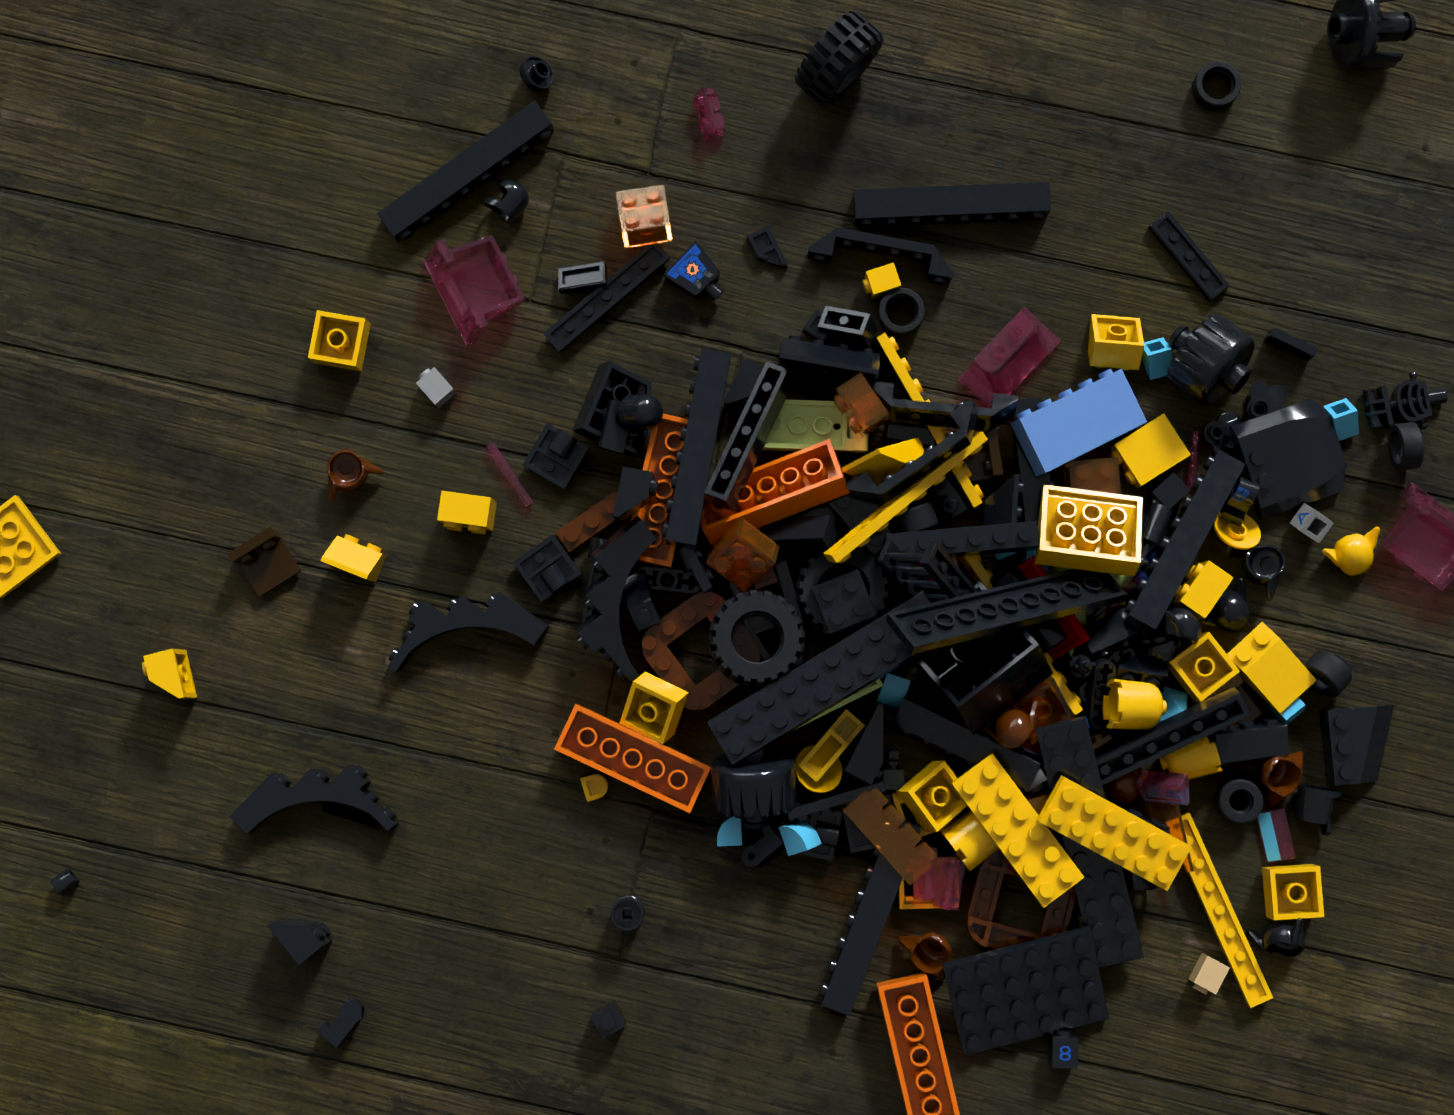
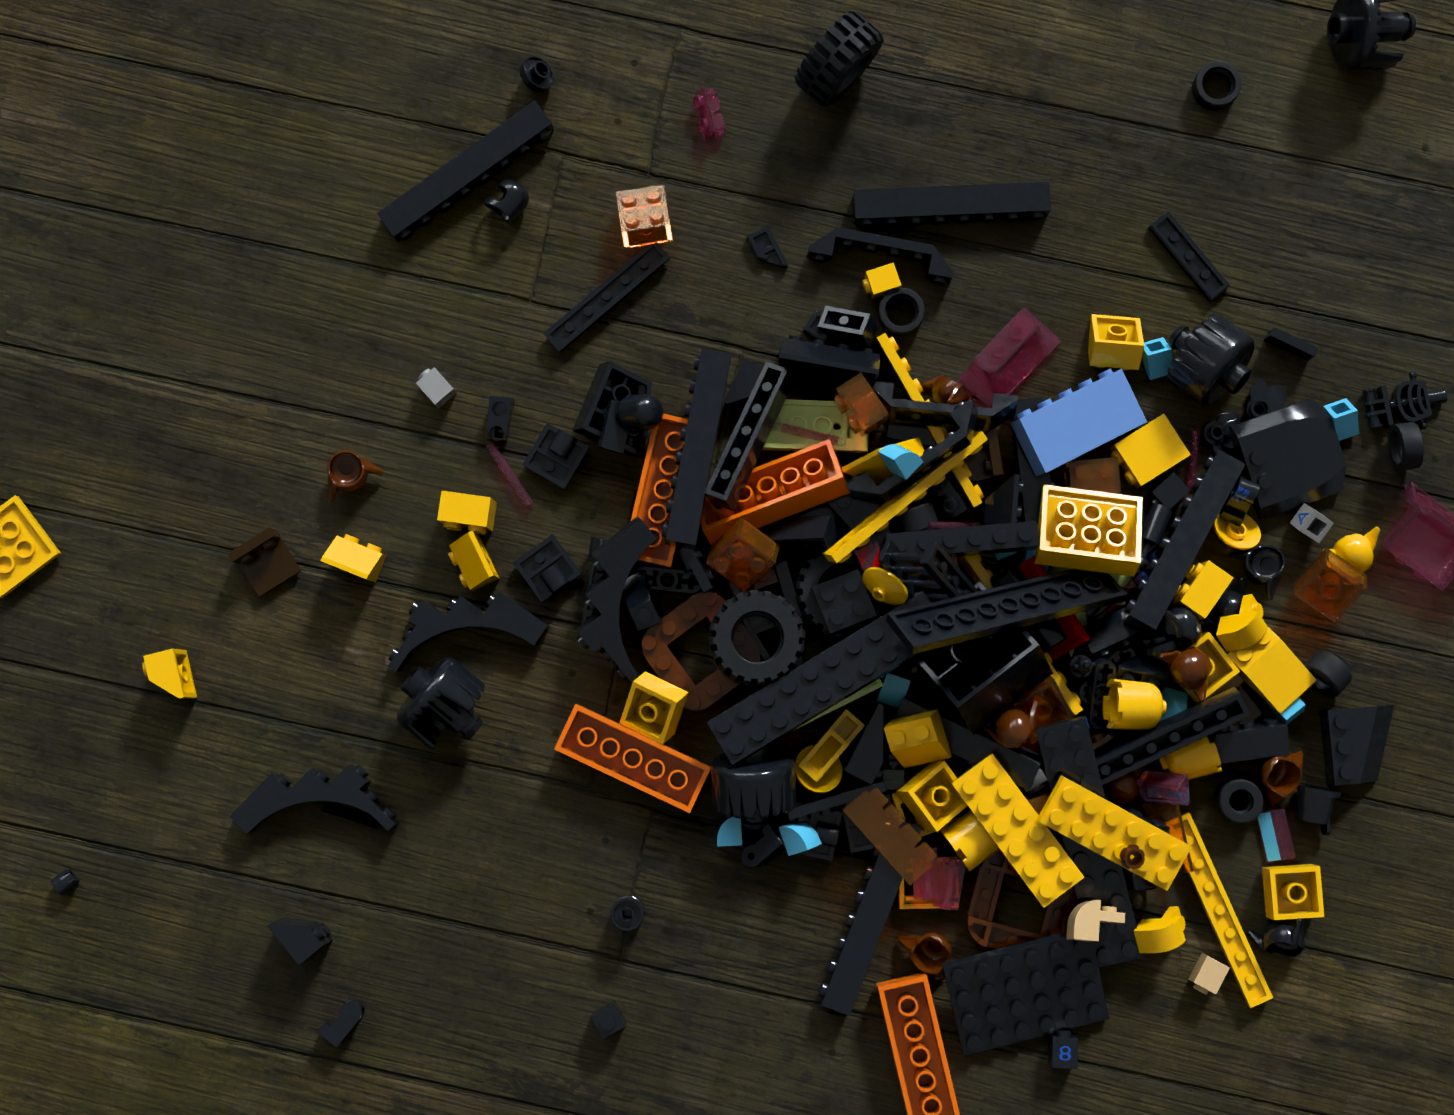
yellow brick [308,310,371,371] -> none
clear pink windscreen [423,235,525,346] -> none
reddish brown plate [555,491,617,553] -> none
black tile [558,261,607,294] -> none
yellow tile [580,774,608,802] -> none
black slope [613,467,658,522] -> none
torso [664,241,724,302] -> none
none -> black piece [397,657,485,749]
none -> yellow slope [448,530,500,591]
none -> black leg [487,395,515,443]
none -> piece [774,423,846,446]
none -> clear pink tile [853,541,882,572]
none -> yellow dish [862,567,908,606]
none -> medium azure brick [878,444,923,480]
none -> yellow slope [884,709,952,768]
none -> reddish brown piece [921,375,972,405]
none -> clear pink bar [925,522,981,530]
none -> tan brick [1066,900,1125,942]
none -> reddish brown plate [1120,844,1145,869]
none -> yellow brick [1134,906,1186,953]
none -> reddish brown piece [1159,647,1212,703]
none -> yellow brick [1216,594,1268,652]
none -> clear orange brick [1294,547,1367,623]

